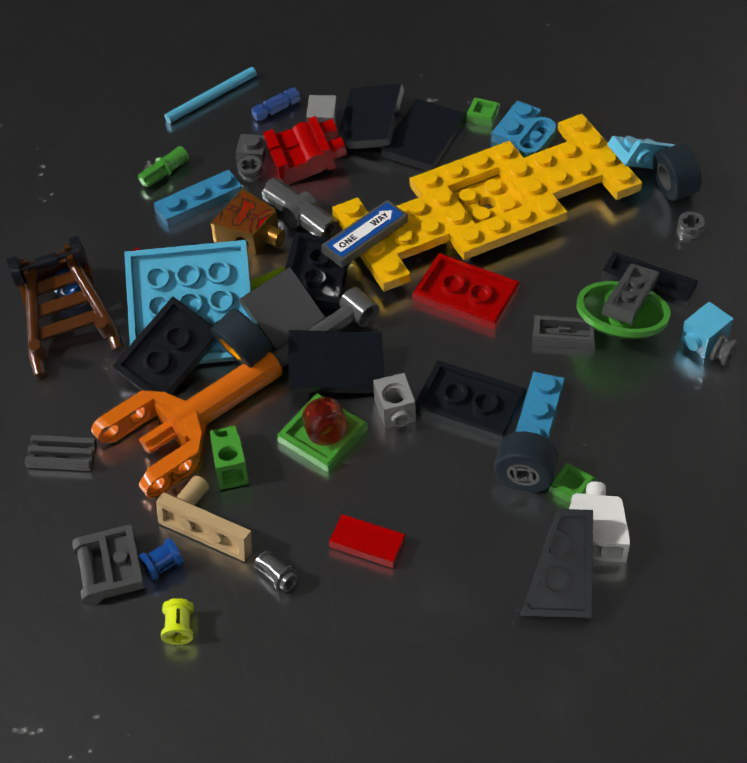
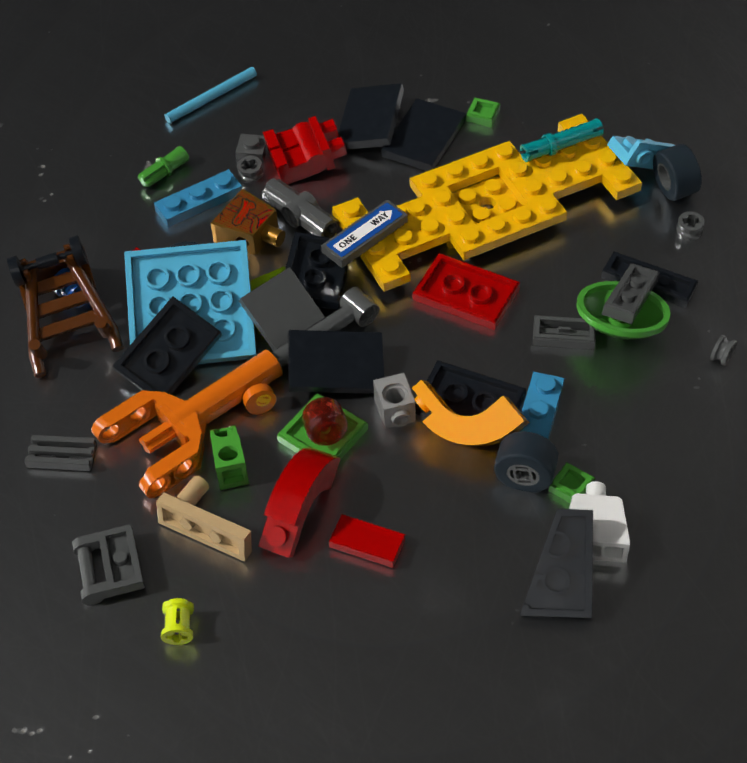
blue bush [139,537,184,581] -> none
black wheel [211,309,272,367] -> none
blue axle [251,87,301,121] -> none
dark grey pin [254,550,298,592] -> none
light grey brick [306,95,338,127] -> none
dark azure plate [491,101,541,147] -> none
dark azure plate [515,117,556,158] -> none
medium azure brick [680,301,734,358] -> none
none -> orange tile [242,383,276,415]
none -> red arch [258,447,341,558]
none -> light orange arch [412,379,530,446]
none -> teal pin [520,118,604,162]

